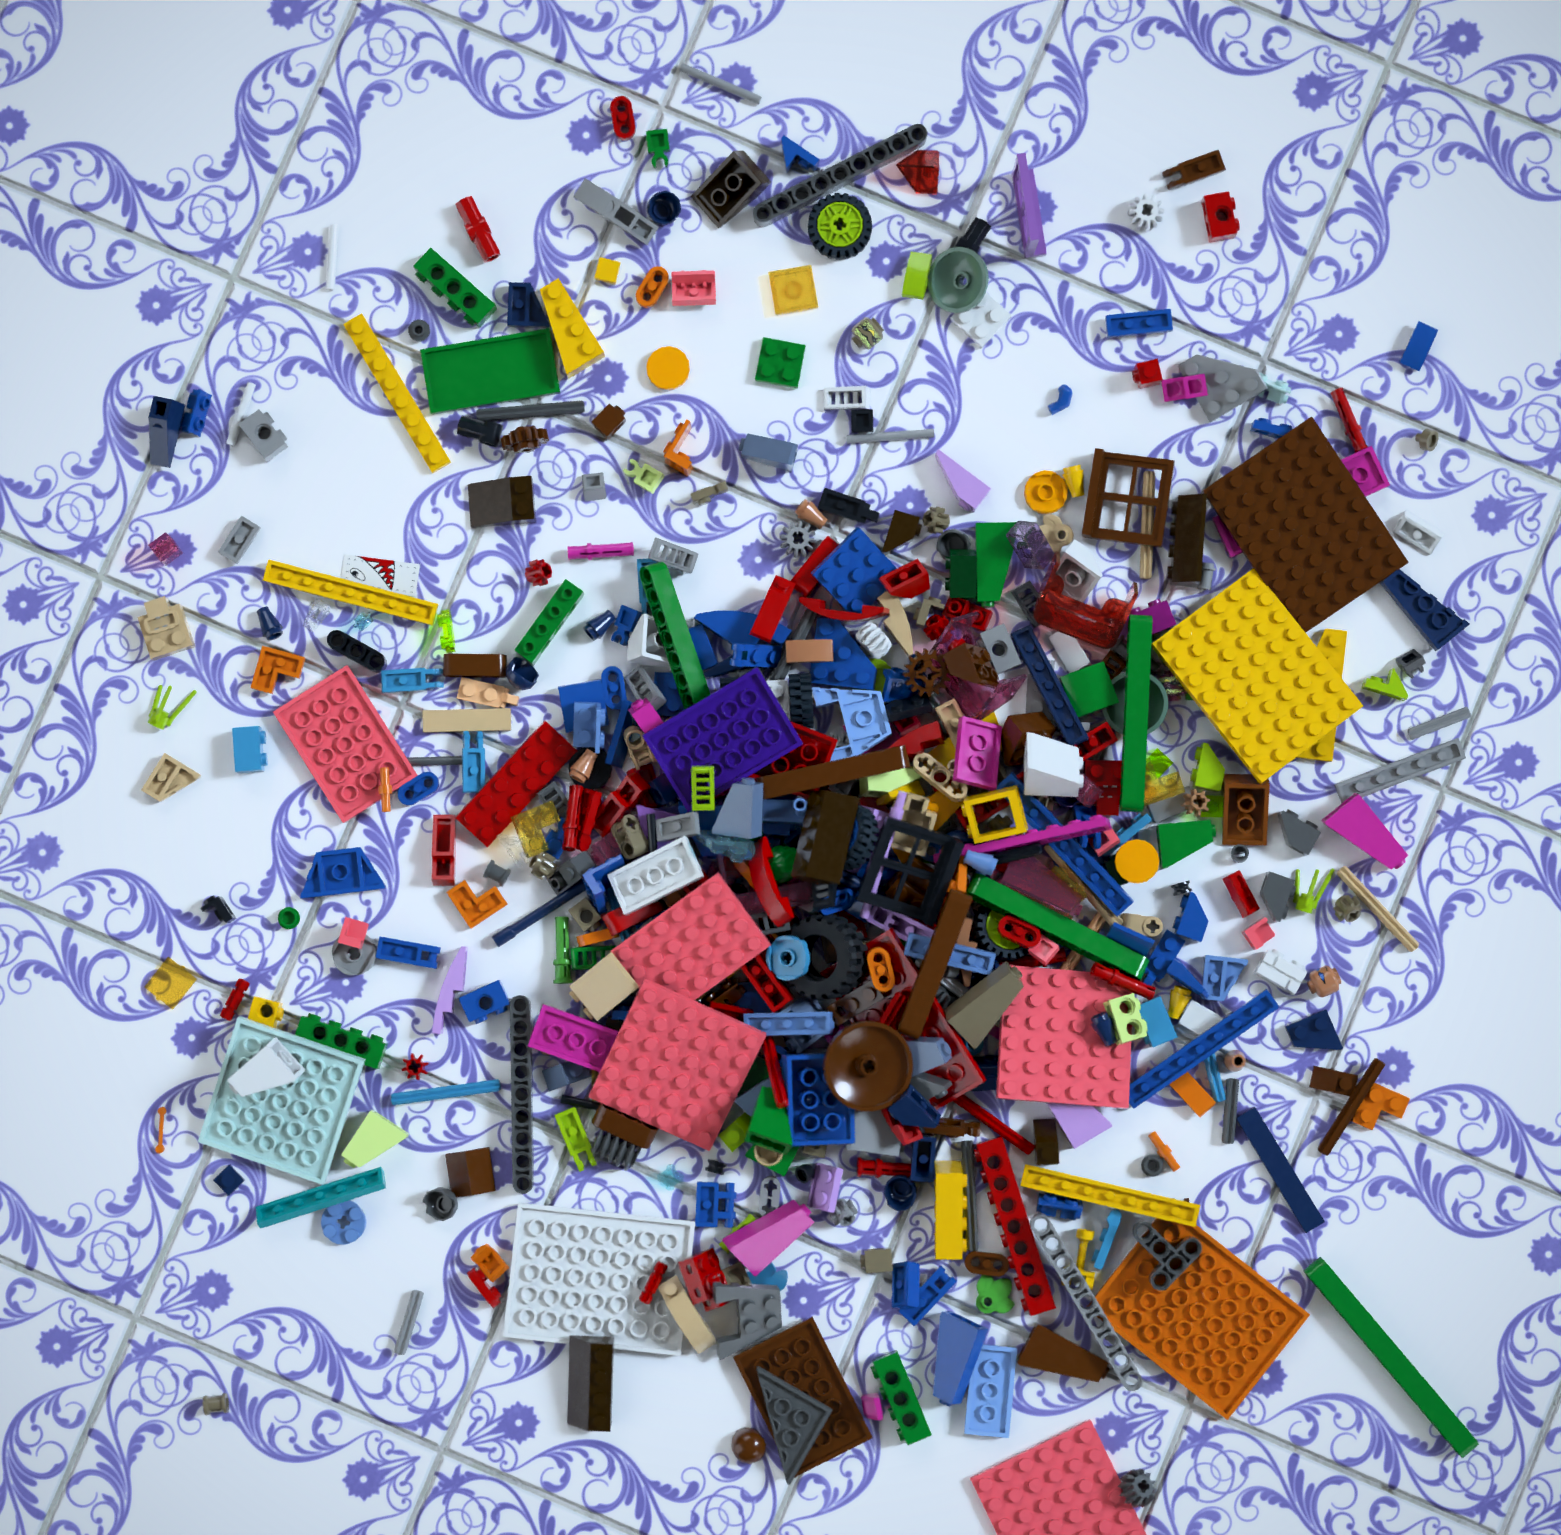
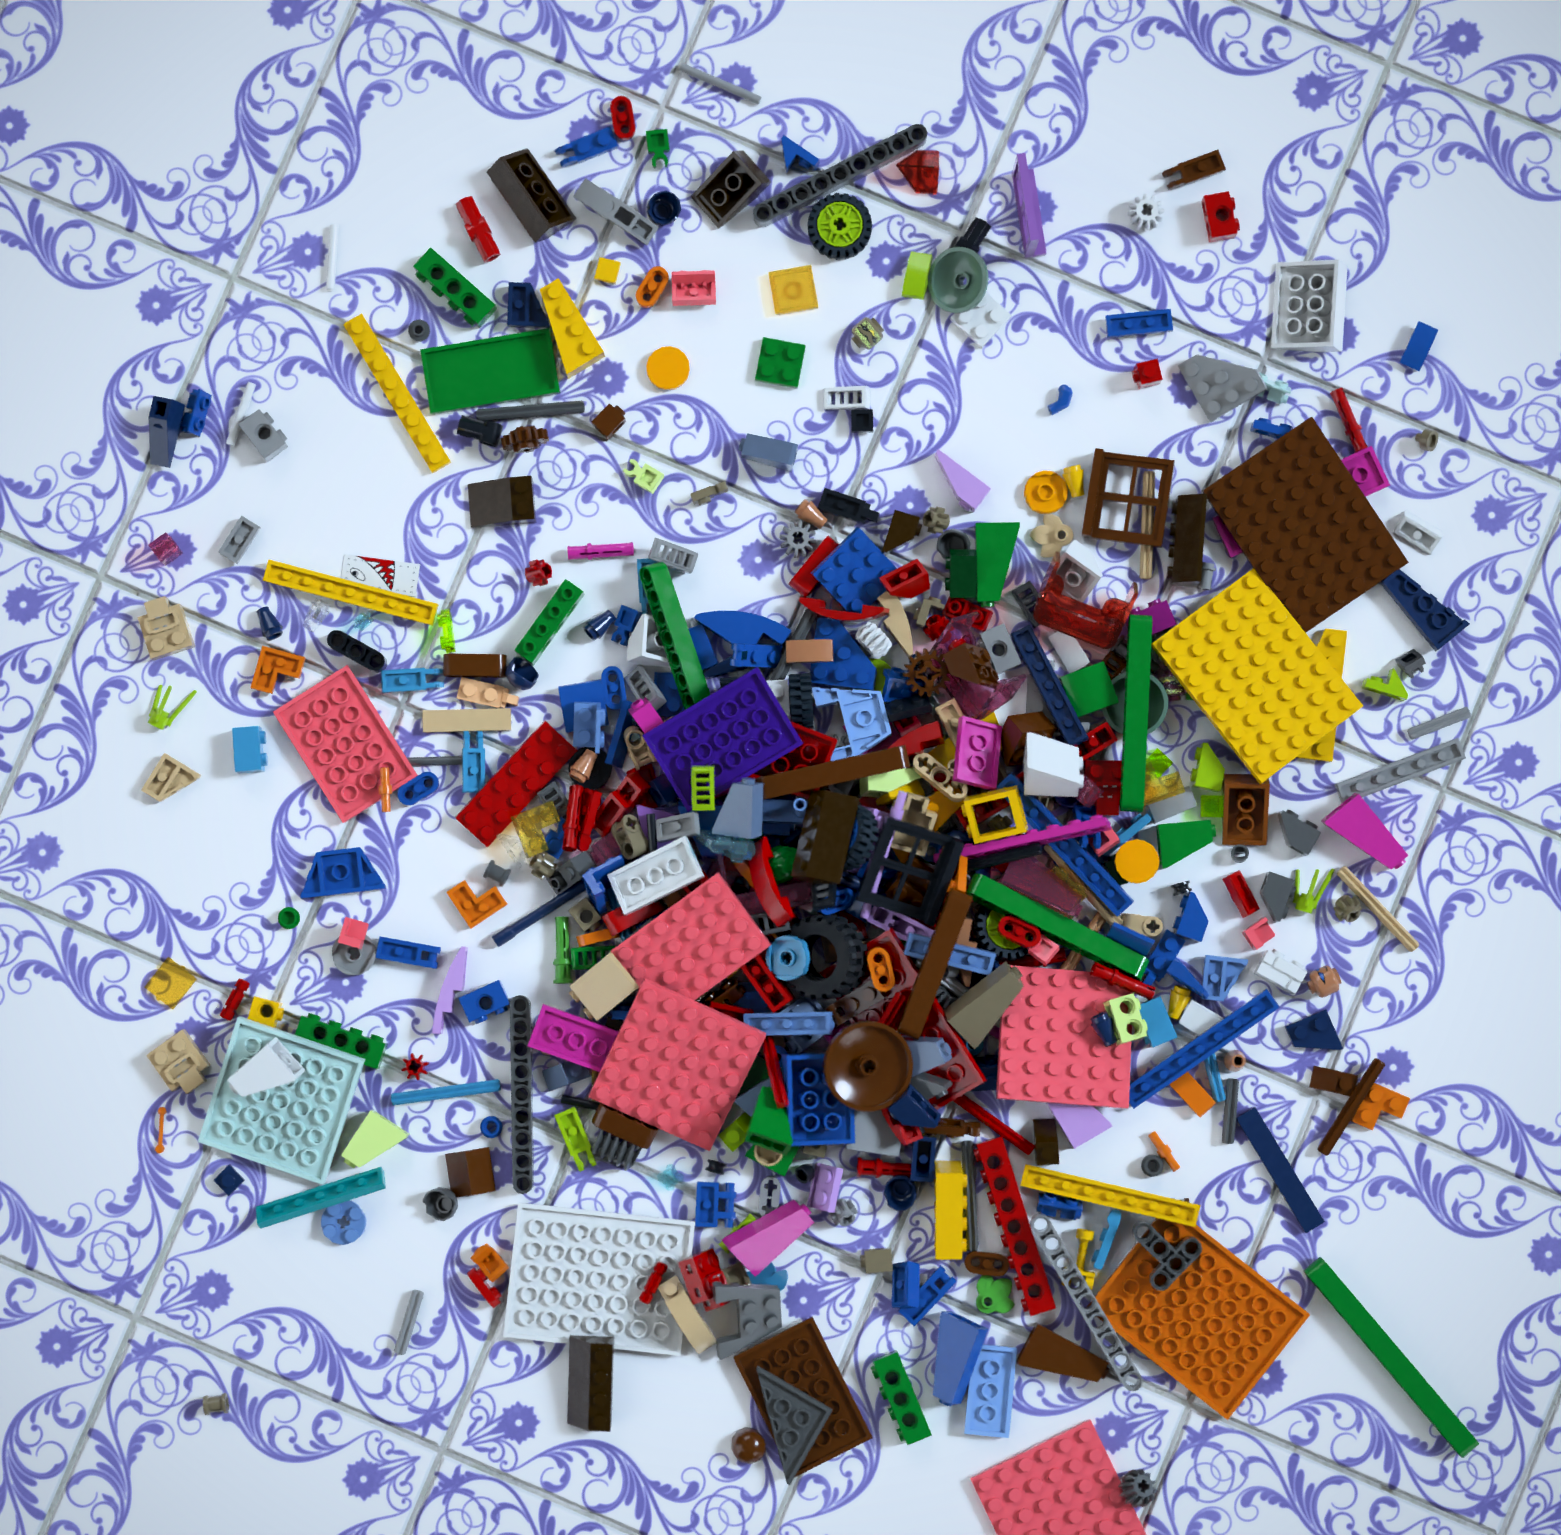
black bracket [200,895,237,923] -> none
red slope [431,815,456,886] -> none
light grey slope [582,472,607,501] -> none
orange bracket [663,419,693,477] -> none
red slope [749,575,796,643] -> none
light grey bar [846,429,934,444] -> none
dark pink slope [861,1392,883,1420] -> none
medium blue cone [963,850,998,876] -> none
clear purple brick [1006,520,1055,570] -> none
dark pink slope [1161,373,1208,402] -> none
medium nougat gear [1181,788,1210,817] -> none
none -> tan piece [146,1029,210,1094]
none -> blue plate [480,1116,503,1138]
none -> dark brown slope [486,148,577,243]
none -> blue hinge [554,126,619,168]
none -> white slope [1271,260,1348,352]

